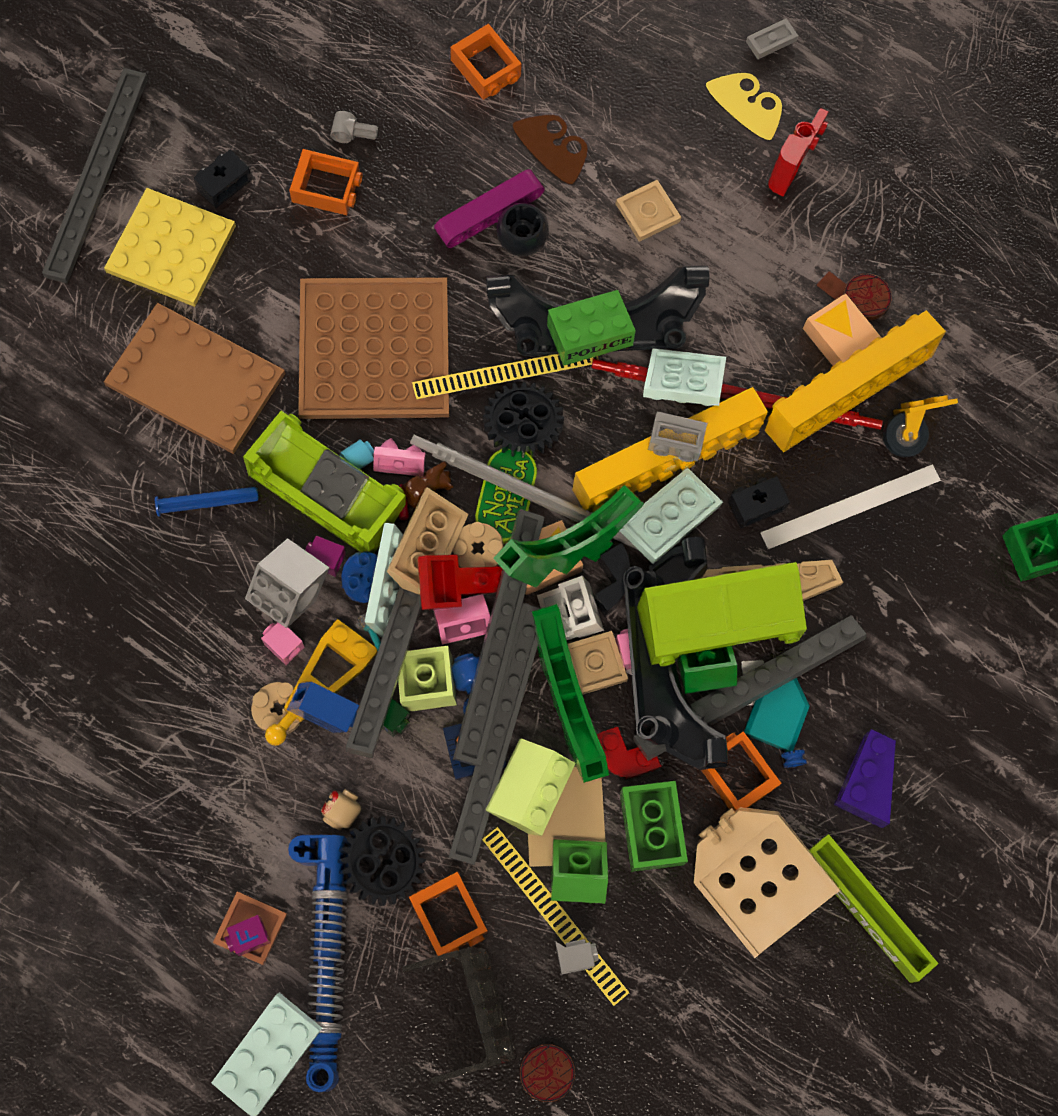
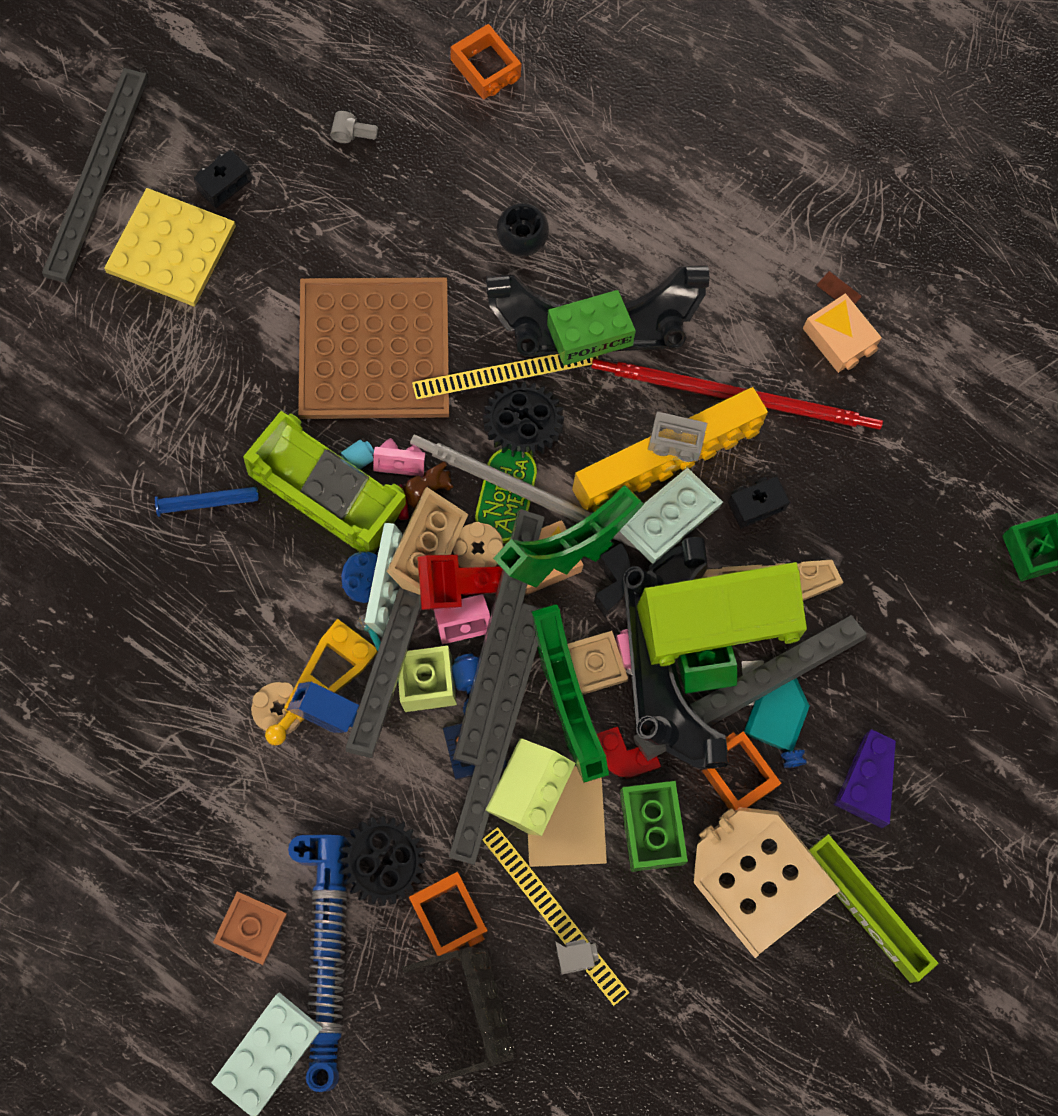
medium nougat plate [104,303,285,454] -> none
magenta brick [225,915,271,956] -> none
light grey brick [245,538,329,628] -> none
bright pink brick [261,623,305,665] -> none
orange window [289,149,363,215] -> none
magenta brick [305,536,346,577] -> none
tan head [321,789,361,831] -> none
dark green brick [382,699,410,737] -> none
magenta beam [434,169,545,248] -> none
reddish brown piece [512,115,588,185] -> none
tile [520,1045,575,1102] -> none
white brick [537,576,604,640] -> none
bright green slope [551,839,608,904] -> none
tan plate [616,180,681,242] -> none
light aqua plate [643,348,726,406] -> none
light yellow piece [706,73,782,140] -> none
light grey plate [746,18,798,59] -> none
white sticker [761,464,941,549] -> none
yellow brick [765,310,946,453] -> none
red plate [768,108,828,197] -> none
tile [843,274,892,320] -> none
plate [883,395,958,457] -> none

